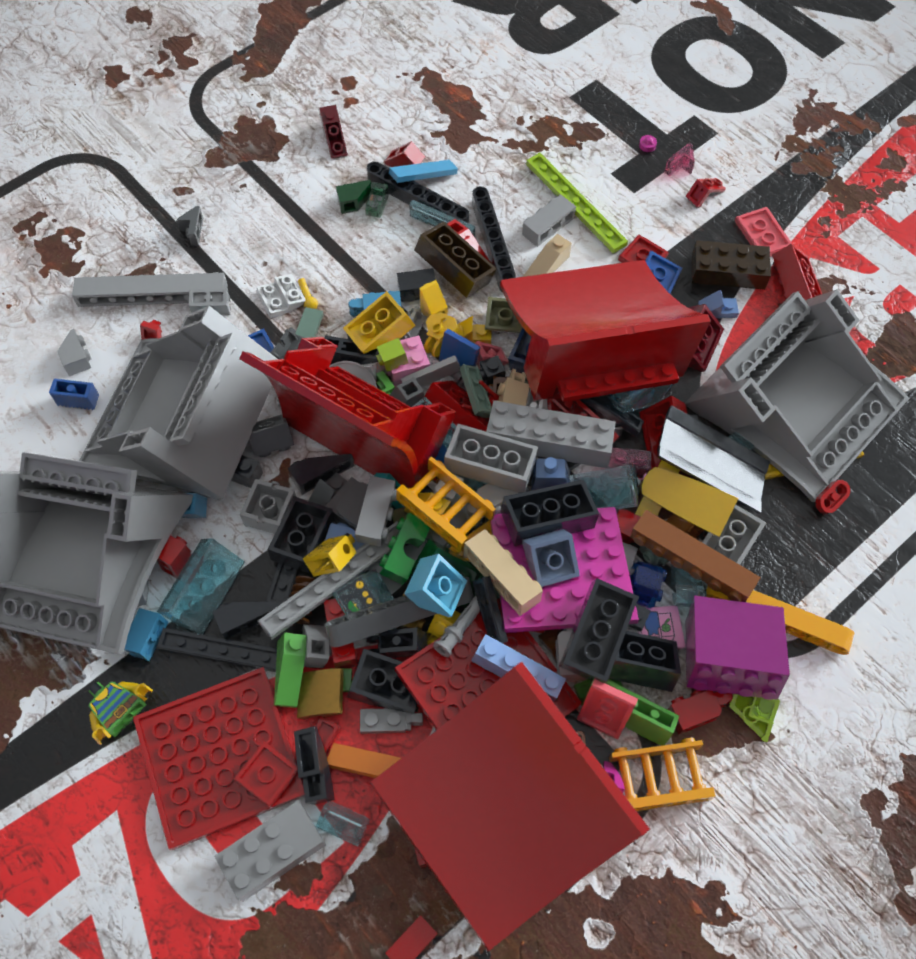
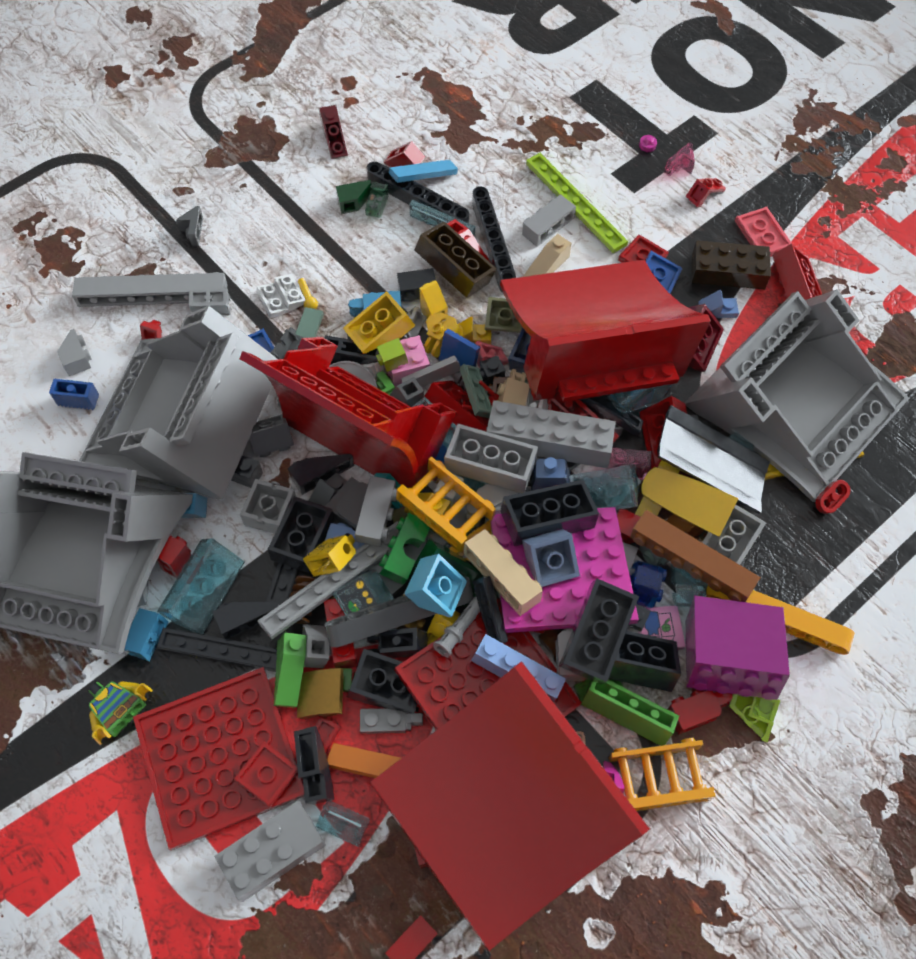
coral tile [577,678,638,739] -> none

